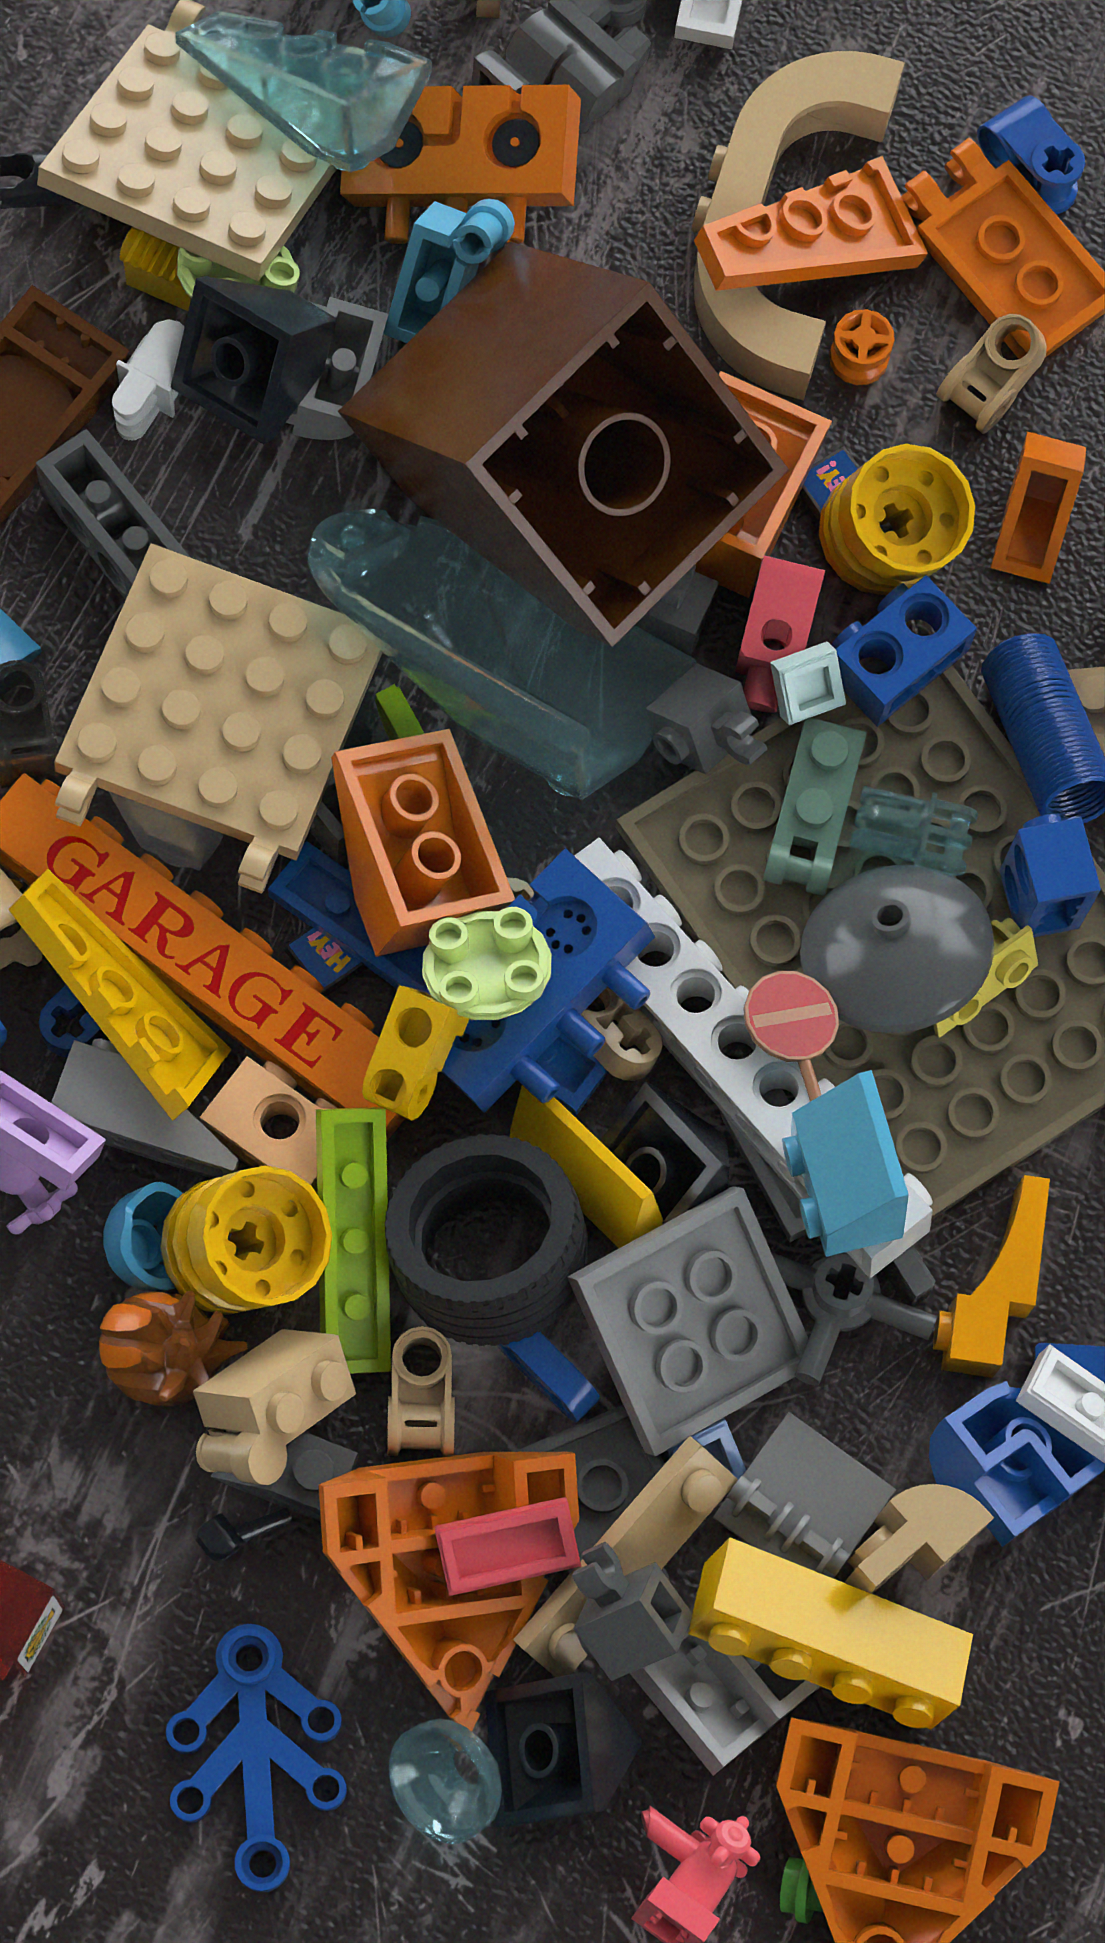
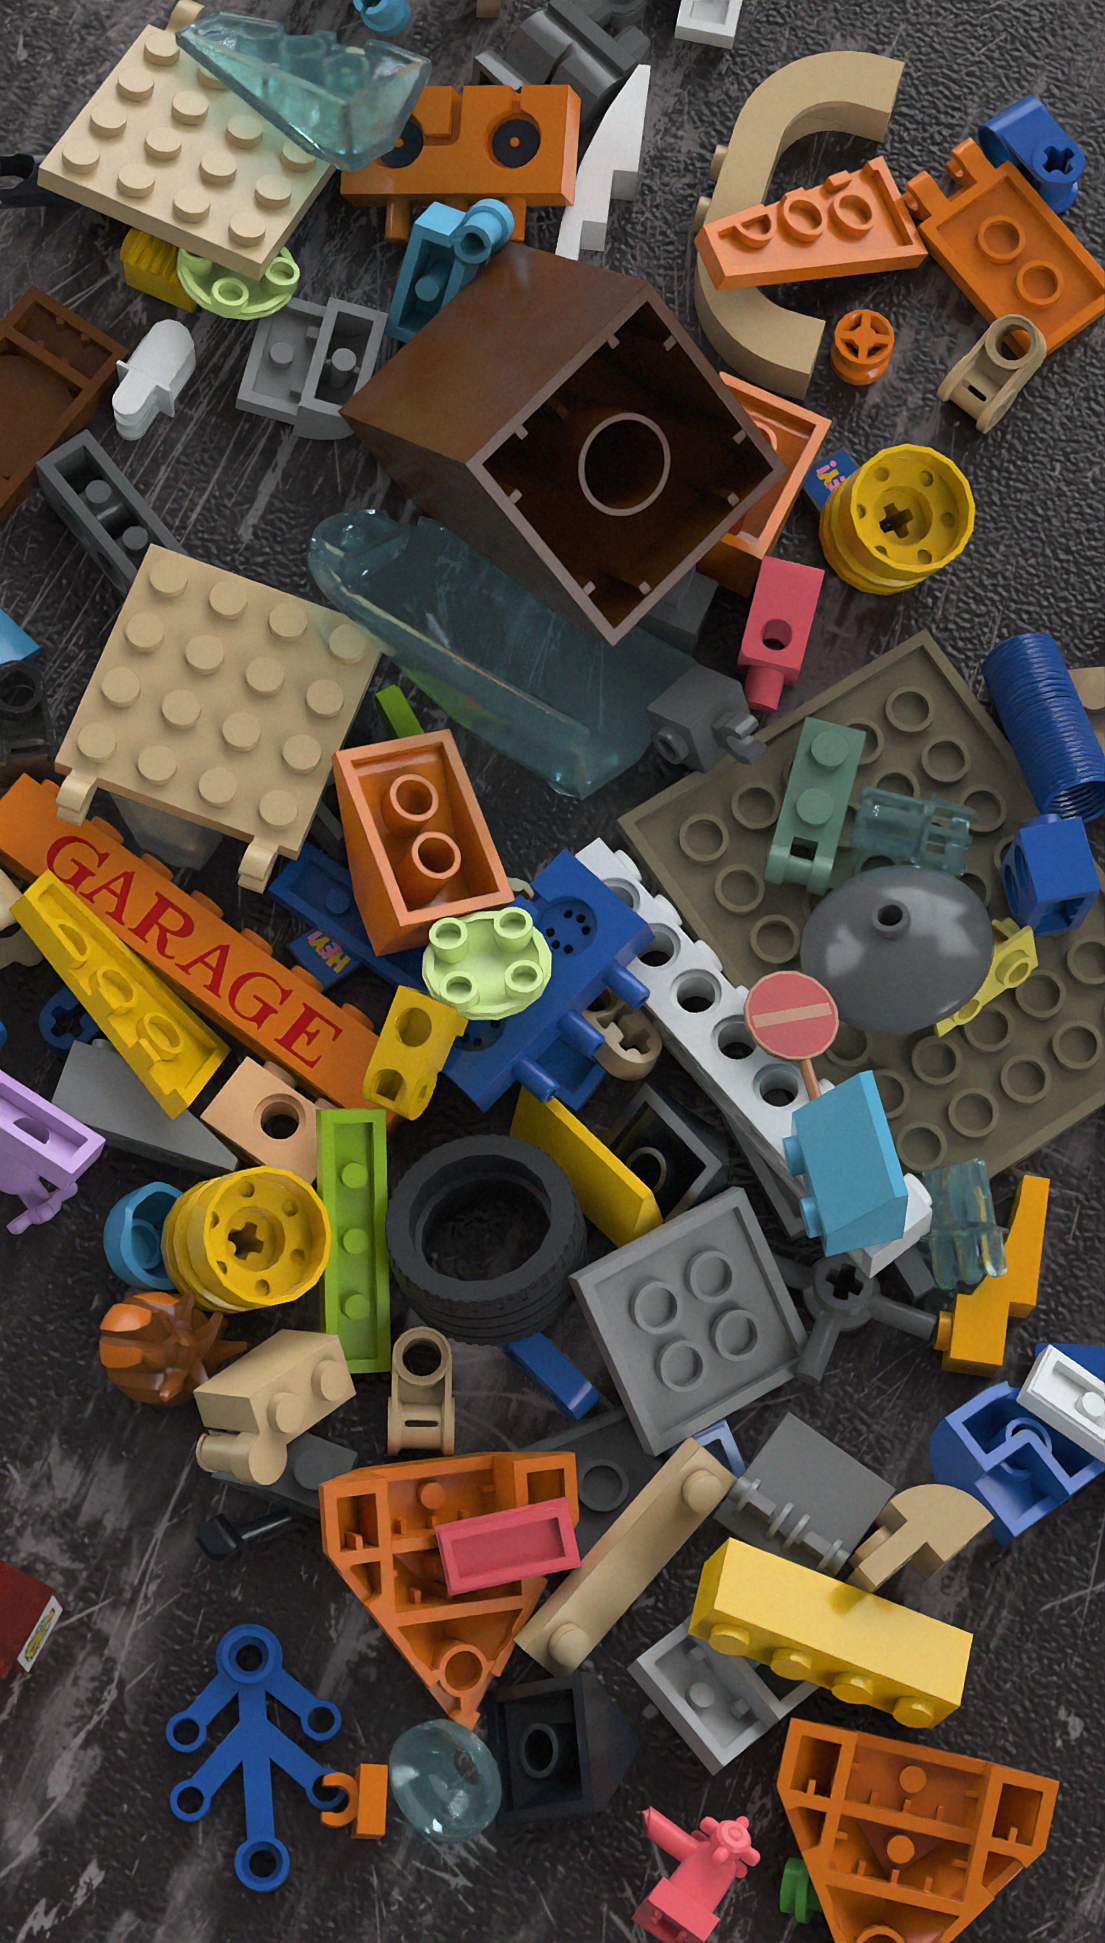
black slope [170,276,337,445] -> none
dark grey brick [572,1542,693,1681] -> none
light aqua tile [770,641,846,725] -> none
blue brick [832,575,977,727] -> none
orange slope [990,432,1087,584] -> none
none -> orange tile [320,1764,388,1840]
none -> white slope [555,64,651,261]
none -> clear light blue arm [920,1157,1009,1291]

